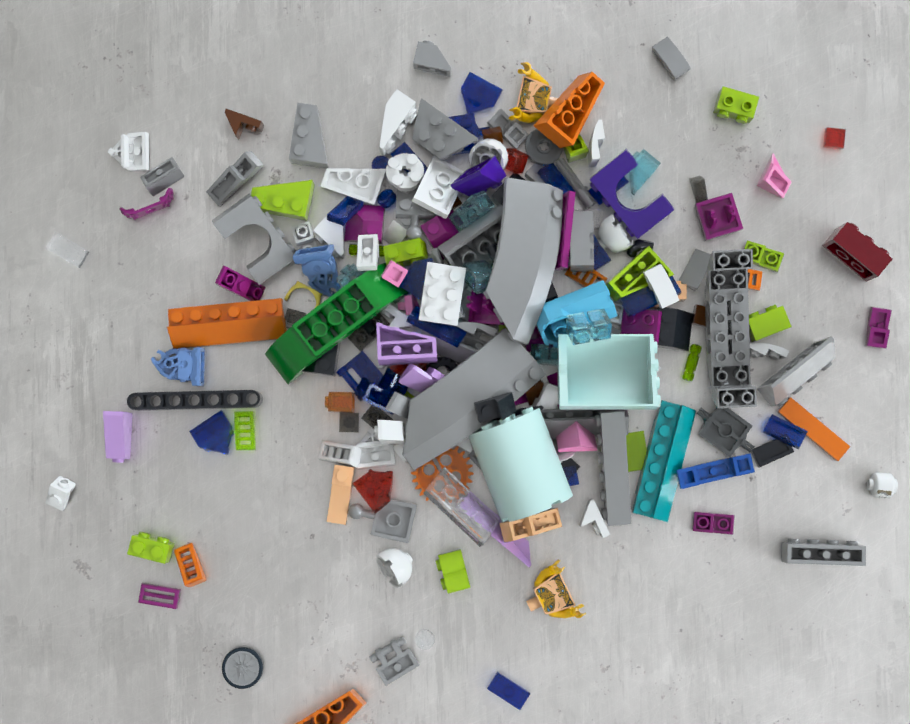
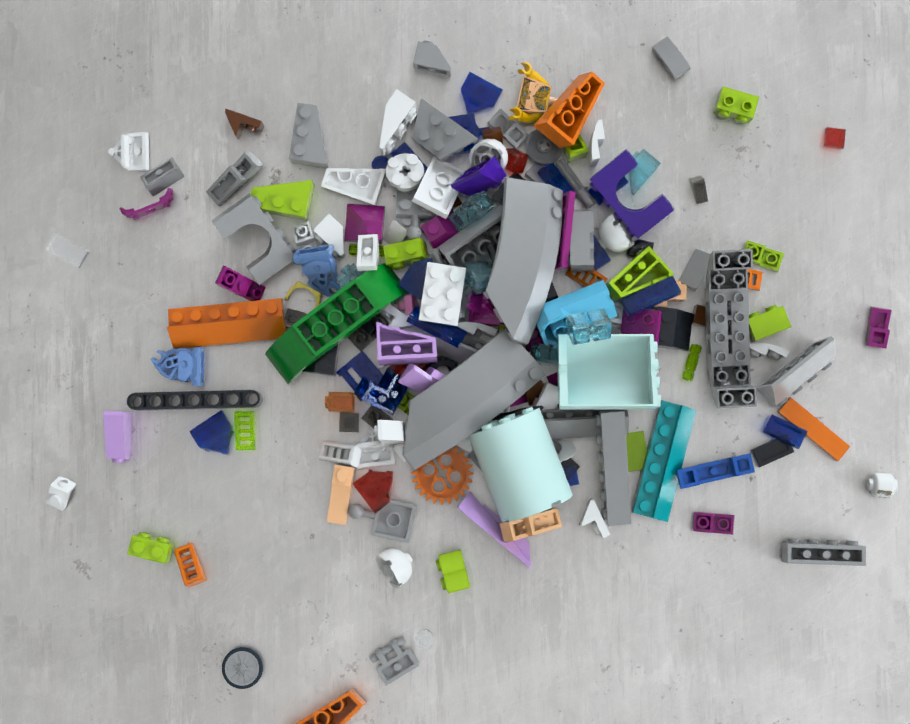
magenta tile [138,583,181,609] -> none
clear blue tile [327,196,363,226] -> none
clear blue tile [377,189,396,208] -> none
bright pink tile [381,260,408,287] -> none
light grey slope [385,392,411,419] -> none
clear tile [423,467,500,547] -> none
black slope [474,392,517,423] -> none
clear blue plate [487,671,530,710] -> none
torso [526,559,586,618] -> none
bright pink slope [556,421,597,452] -> none
white slope [643,264,679,308] -> none
magenta plate [695,193,743,240] -> none
dark grey plate [697,407,755,457] -> none
bright pink slope [757,154,791,198] -> none
dark red brick [822,222,893,282] -> none

